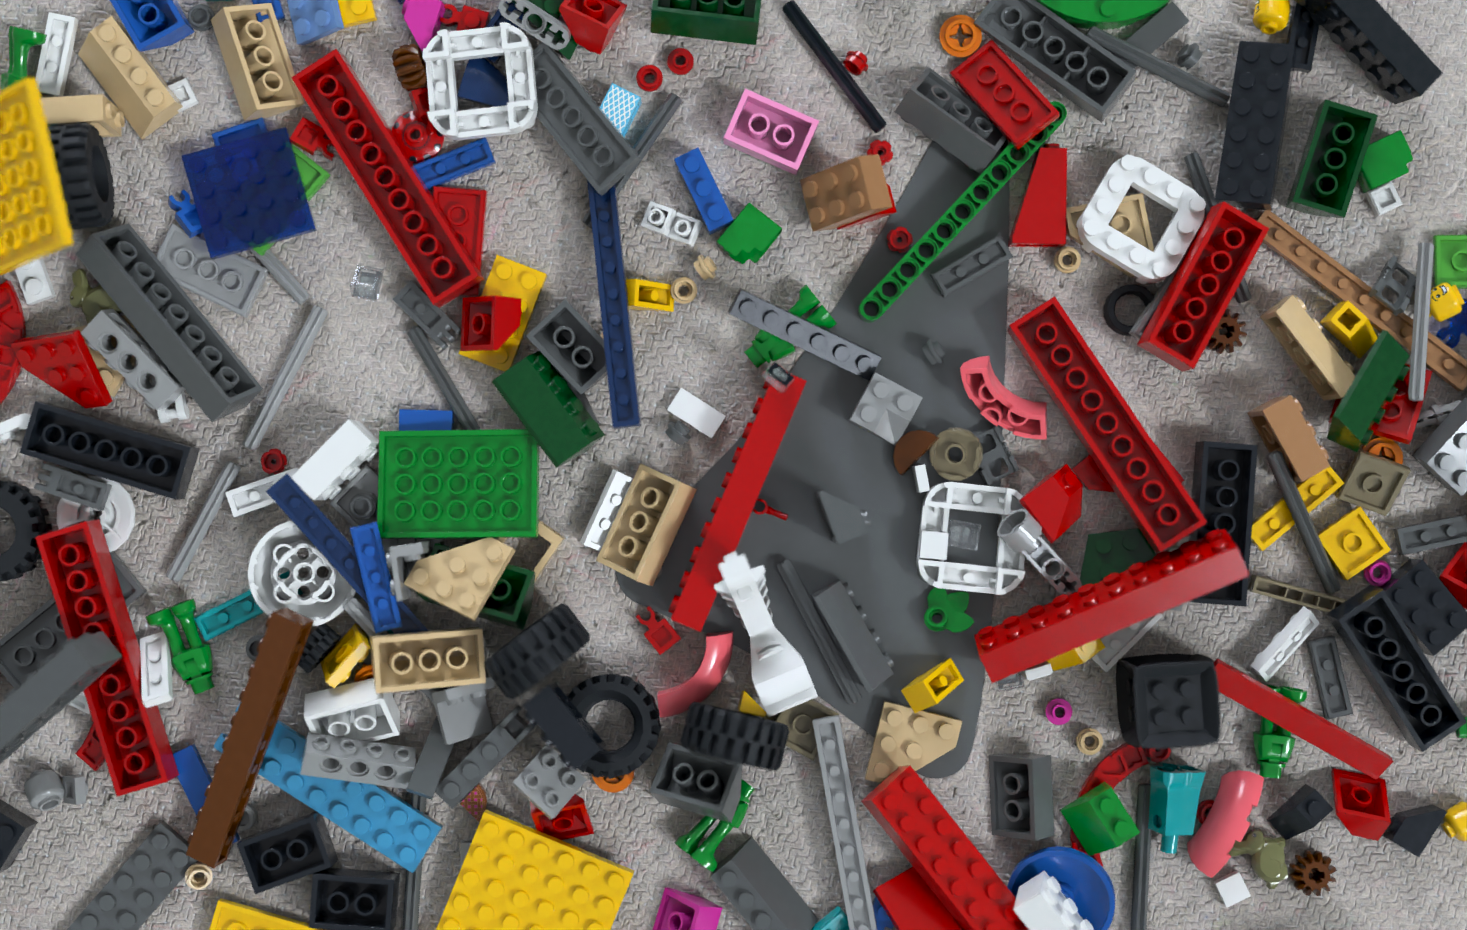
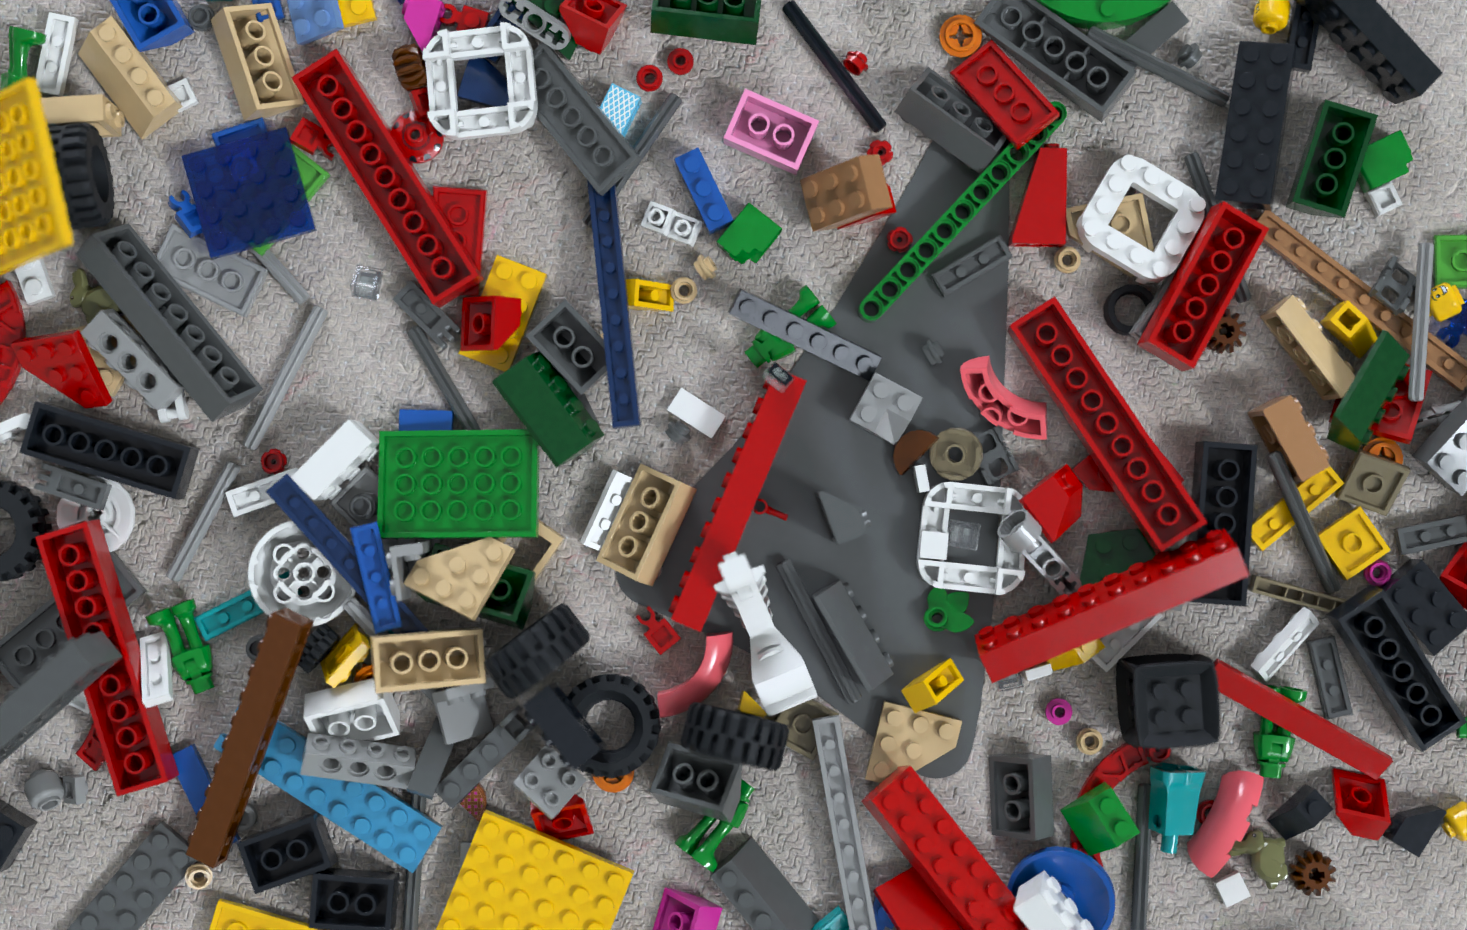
blue tile [413,137,496,190] -> none

